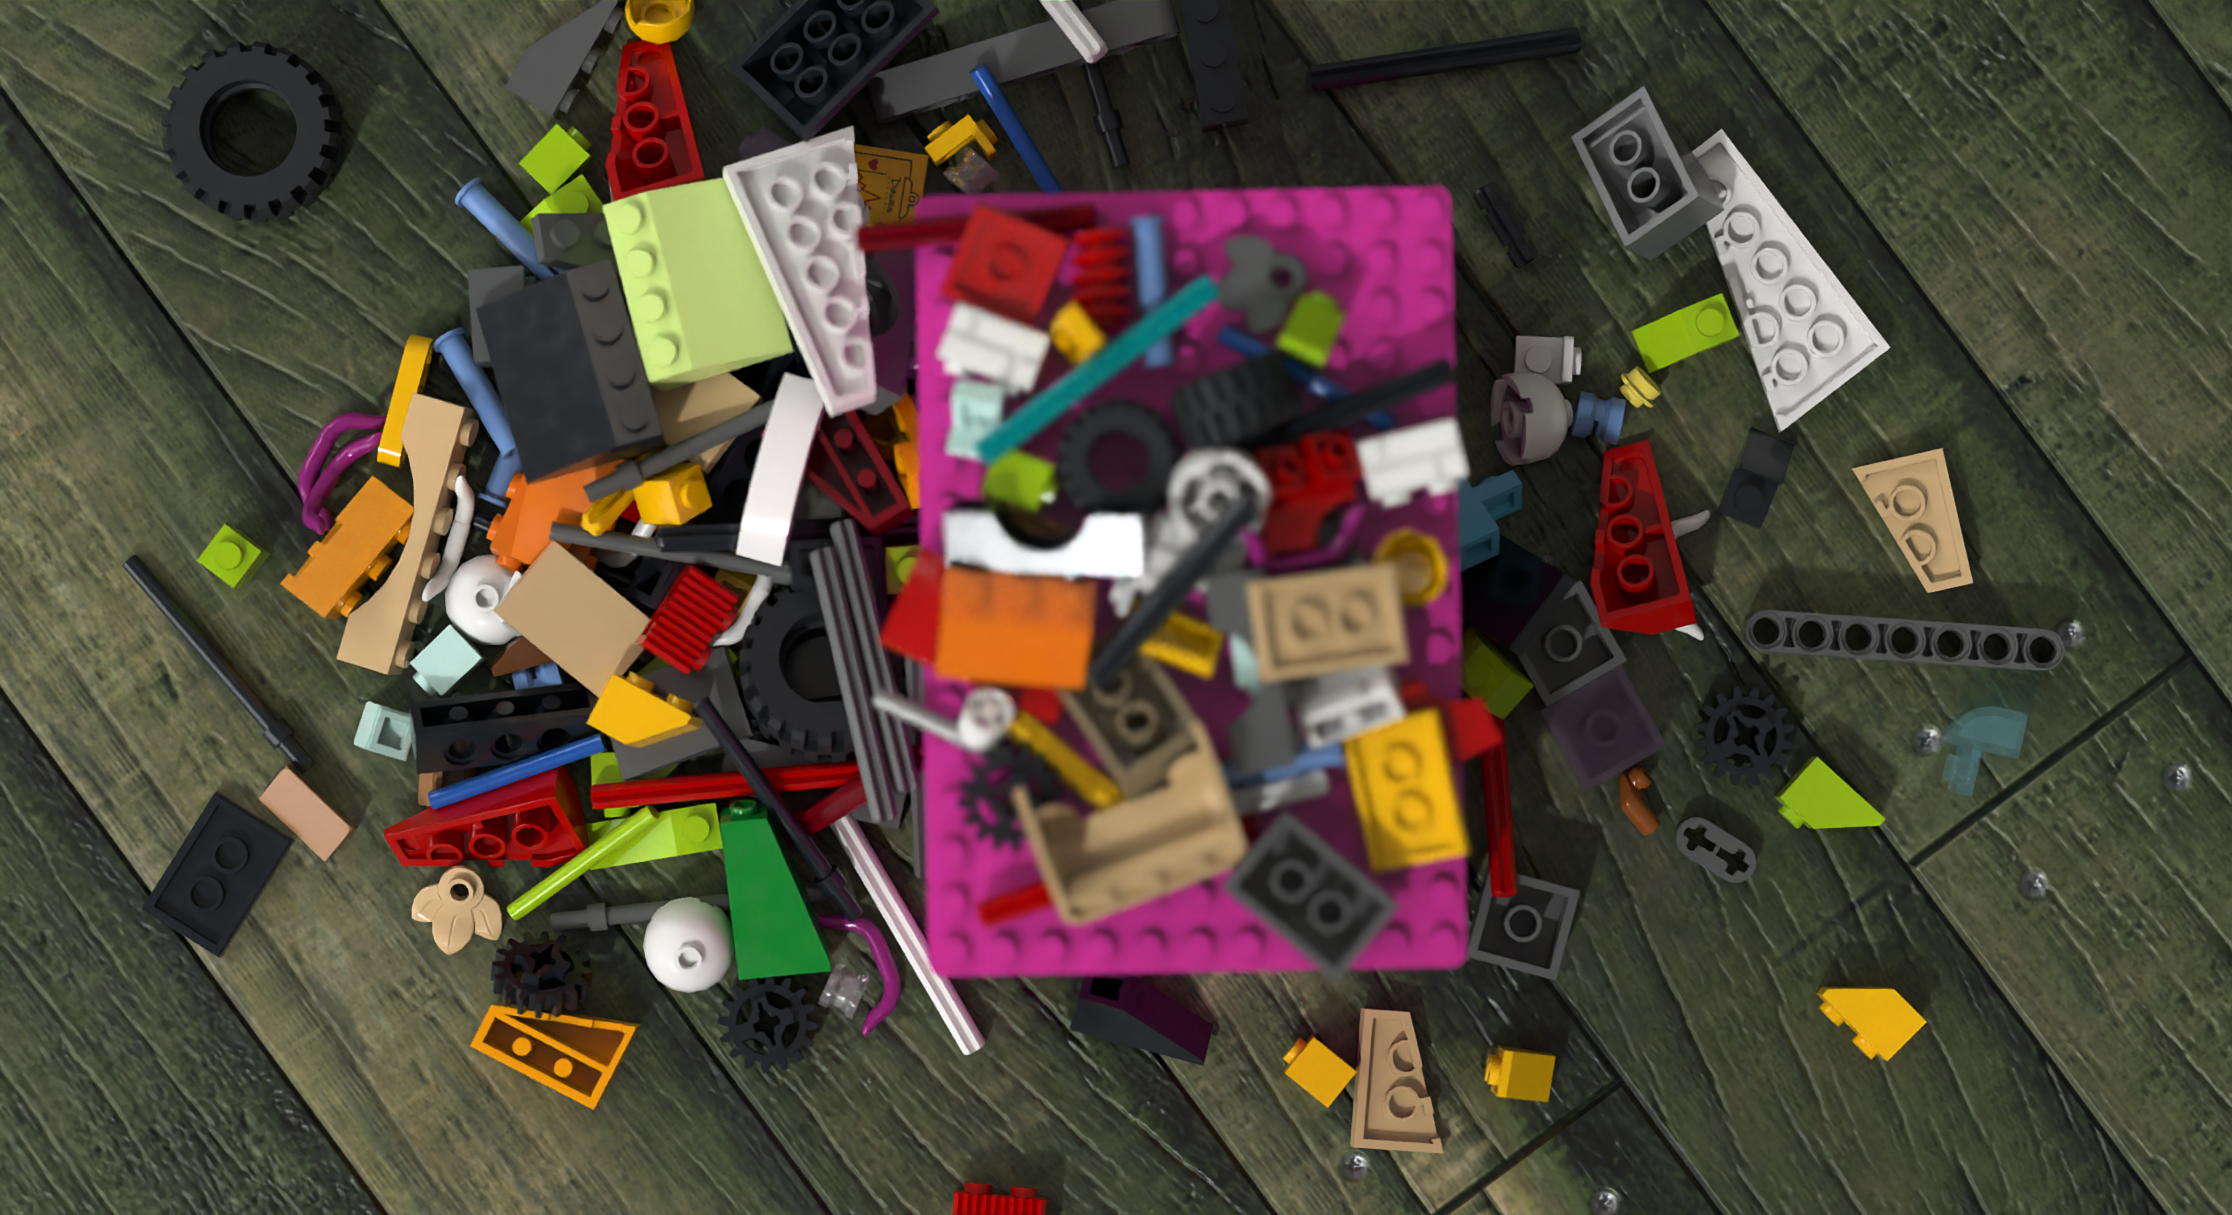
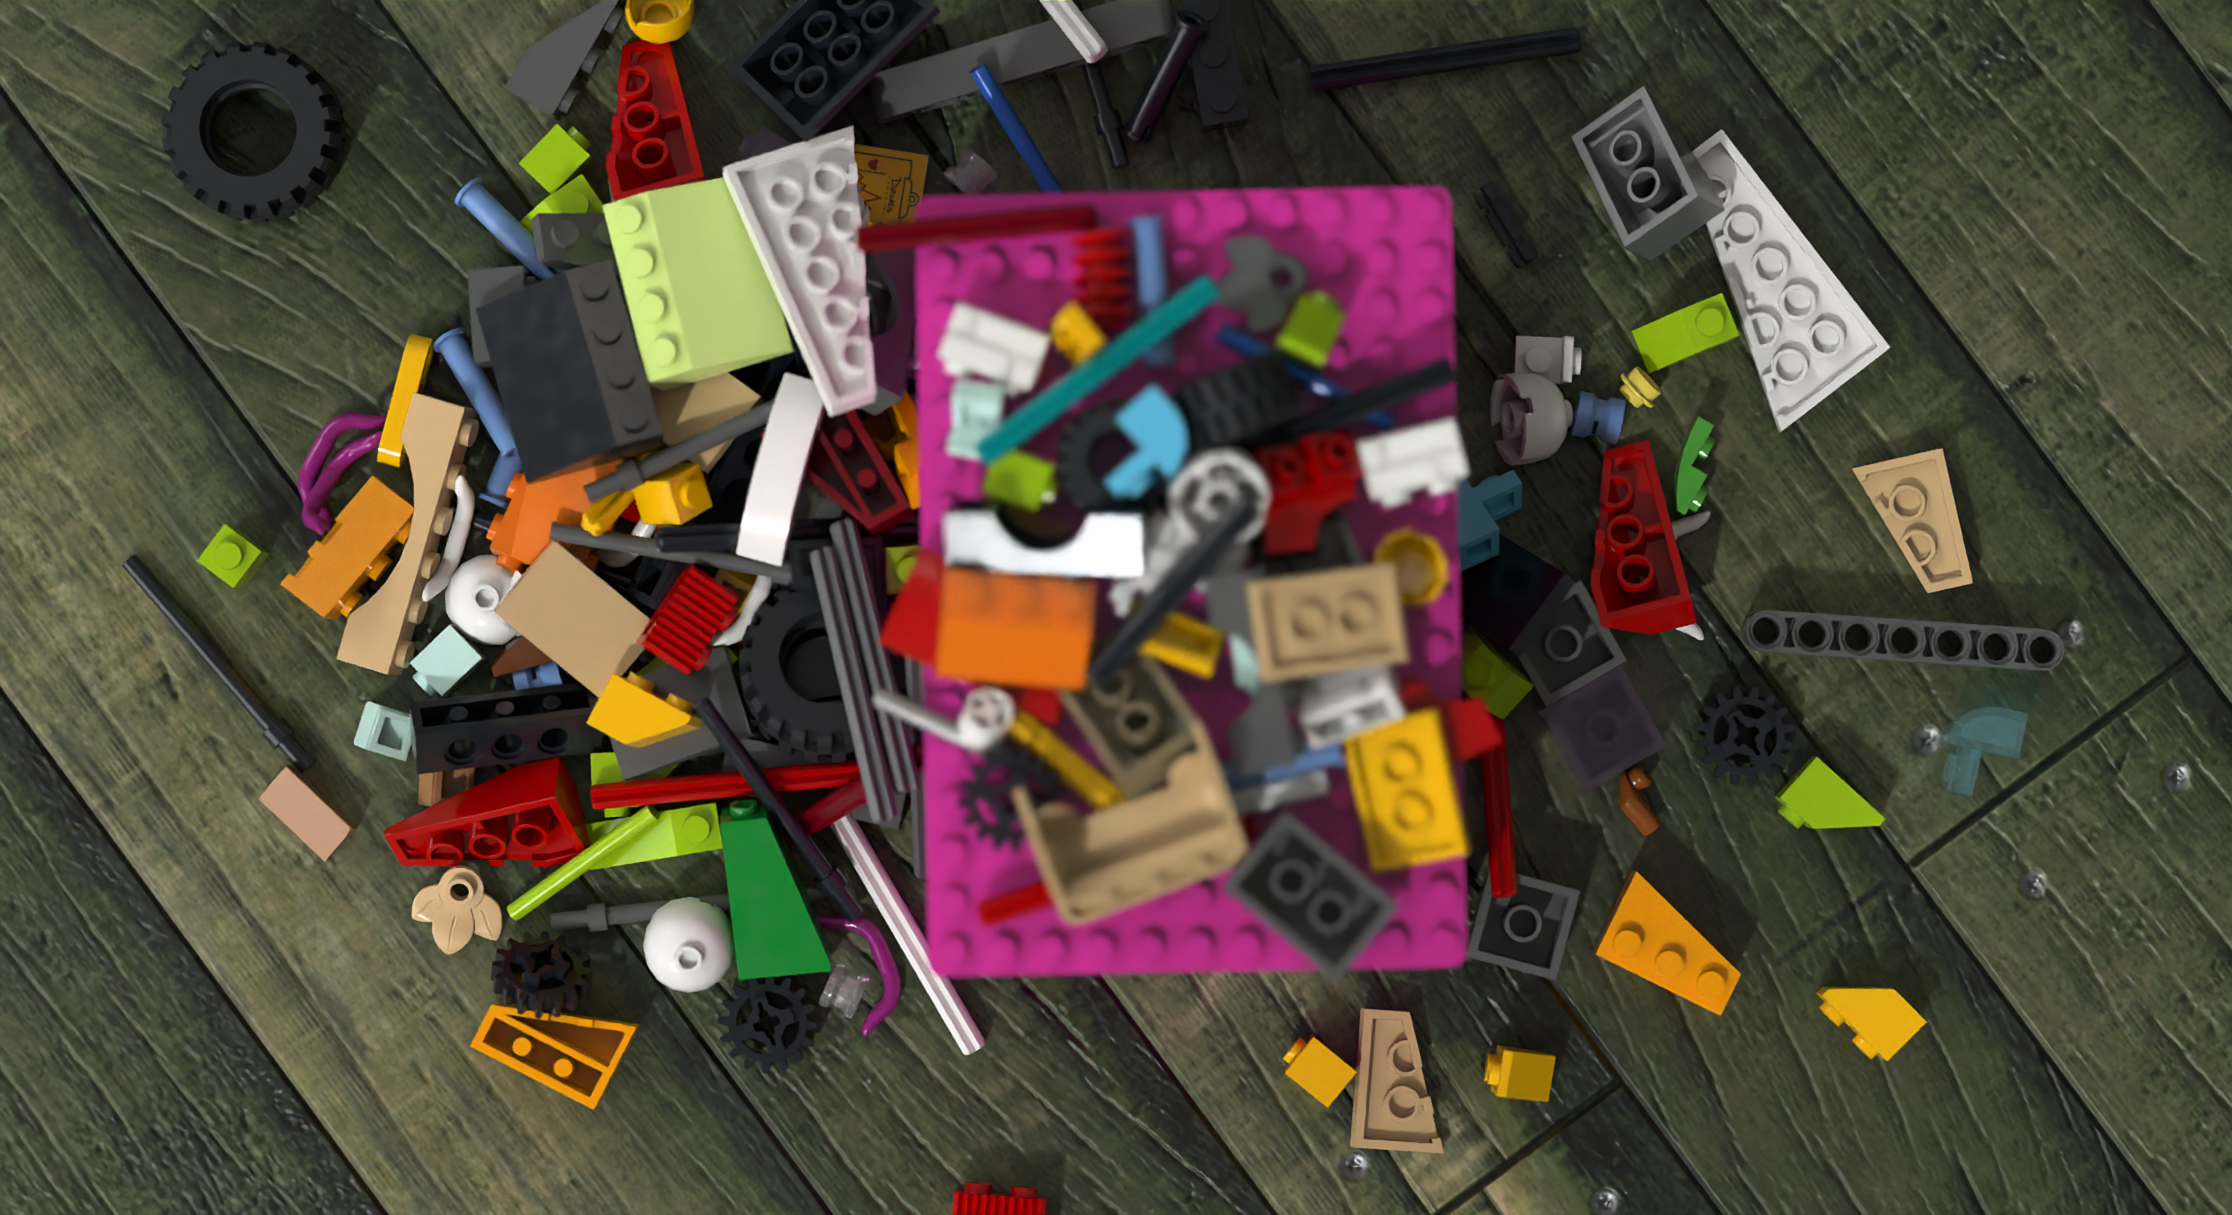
black tile [142,792,296,958] -> none
blue bar [428,733,607,810] -> none
yellow bracket [924,114,998,167] -> none
red plate [940,200,1069,328] -> none
slope [1069,973,1213,1066] -> none
magenta animal [1241,503,1366,578] -> none
dark grey beam [1674,817,1756,883] -> none
black slope [1716,427,1794,530] -> none
none -> medium azure brick [1106,385,1186,498]
none -> black pin [1123,10,1210,143]
none -> light orange wedge [1591,870,1741,1016]
none -> bright green slope [1672,416,1716,517]

